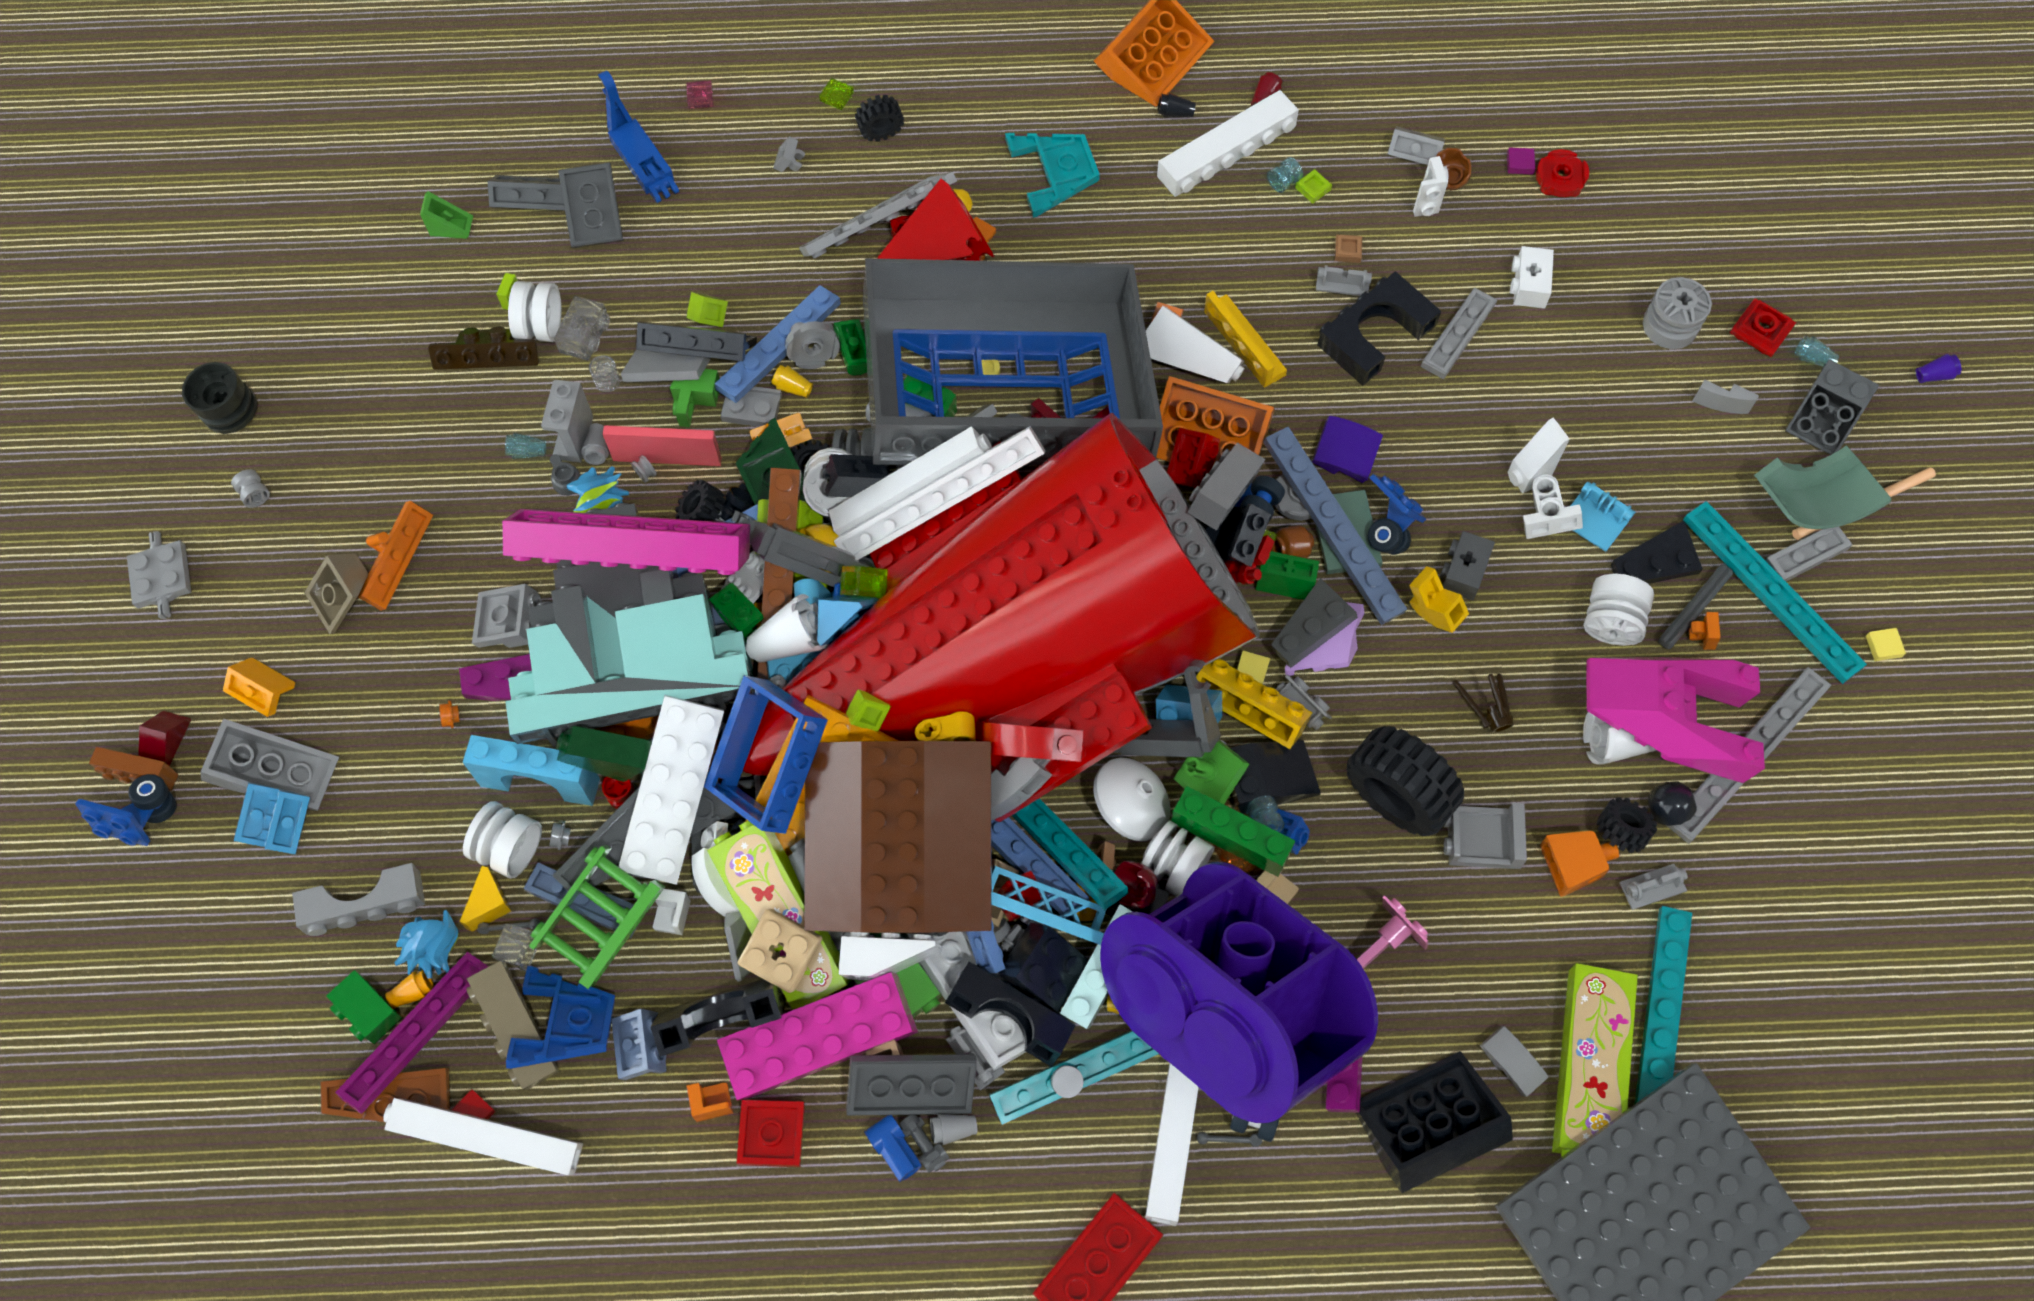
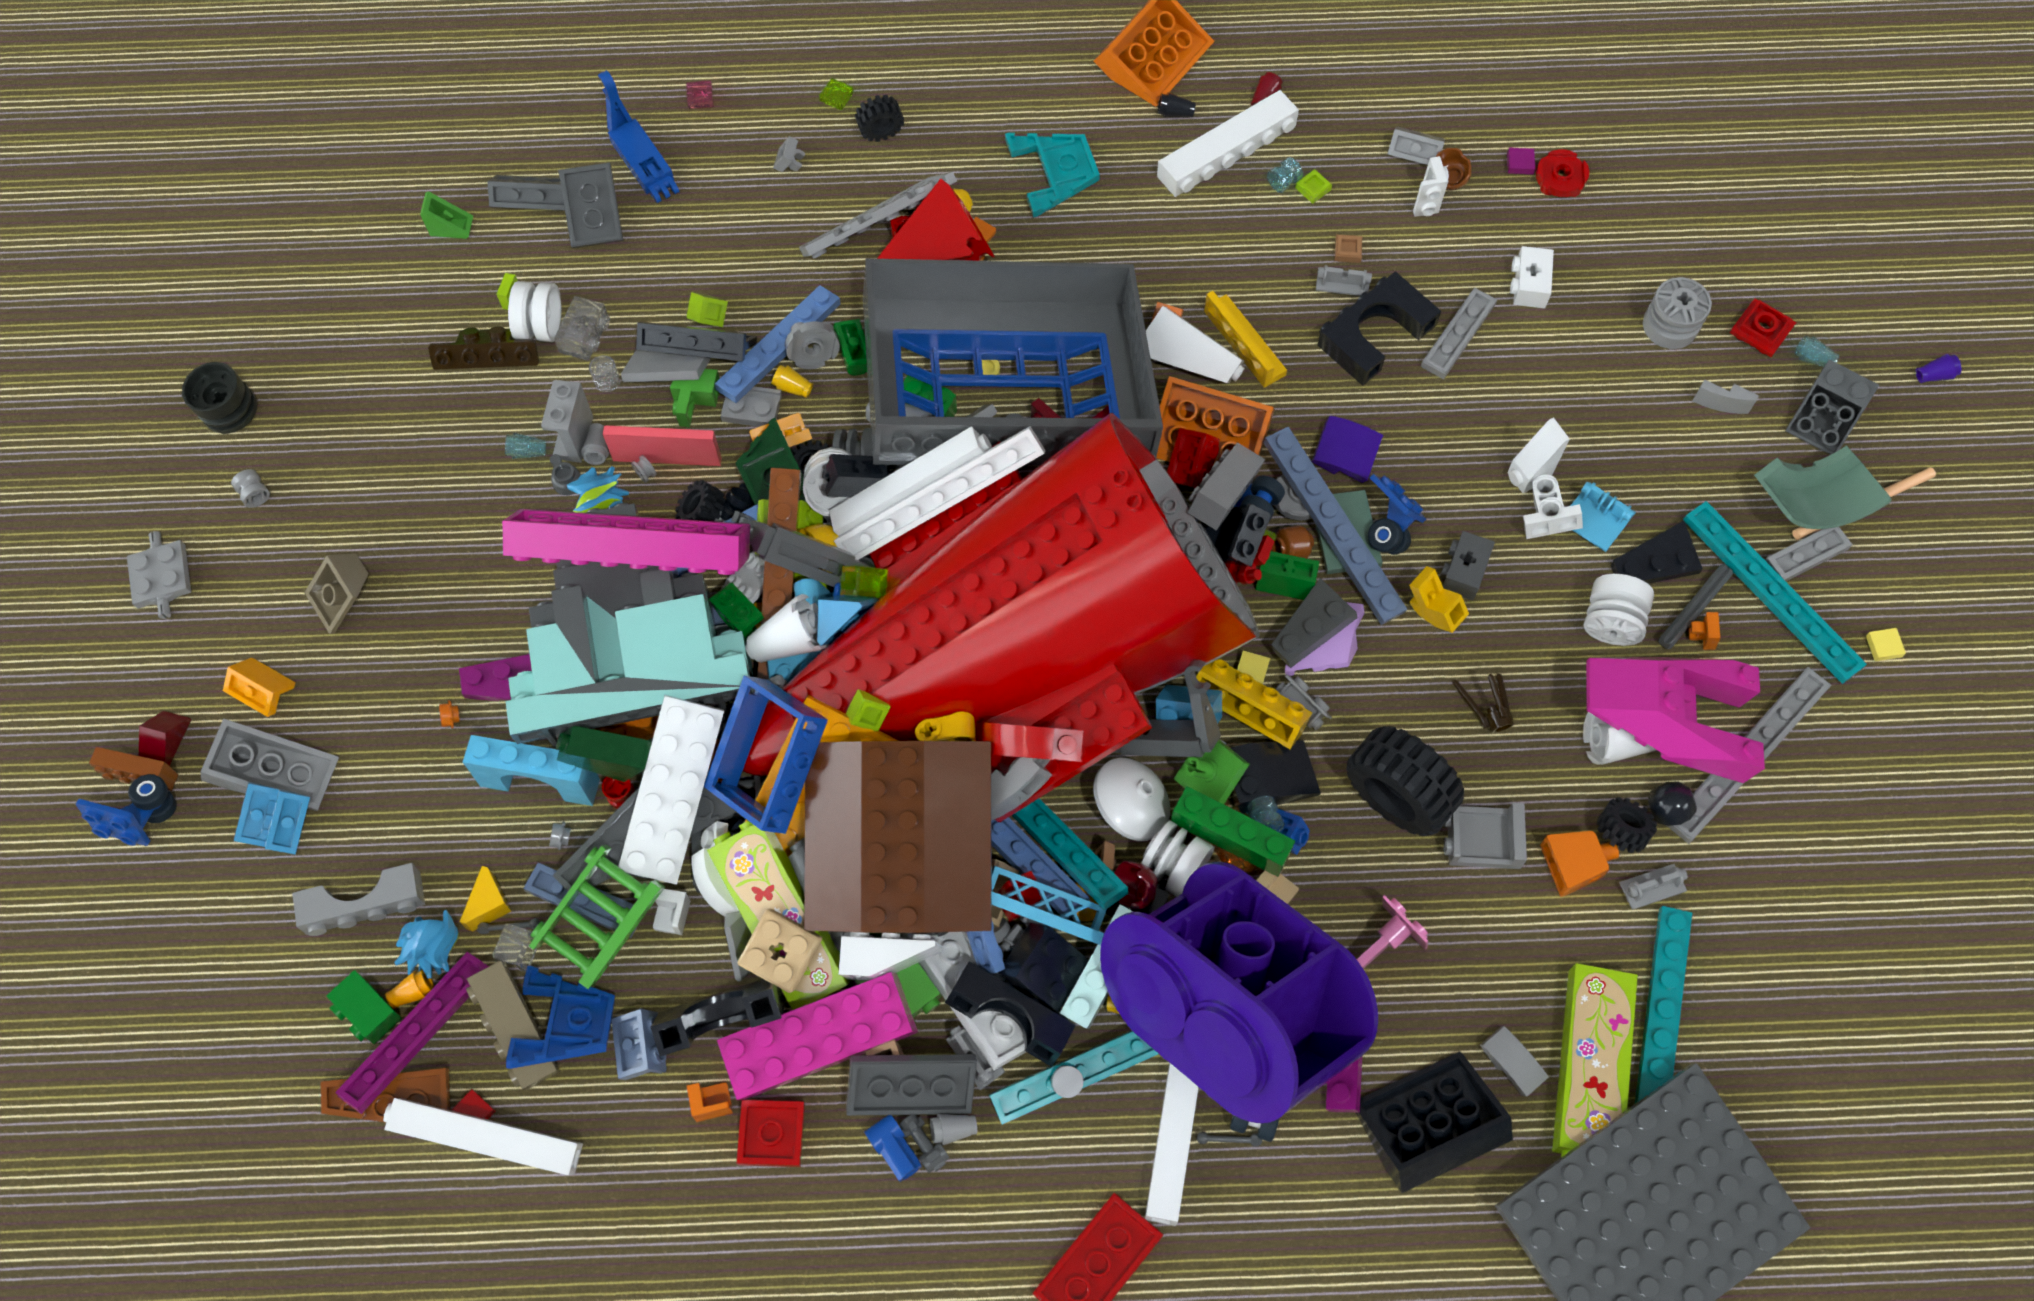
orange plate [358,501,433,611] -> none
white wheel [463,801,542,879] -> none
light grey plate [472,584,542,648] -> none

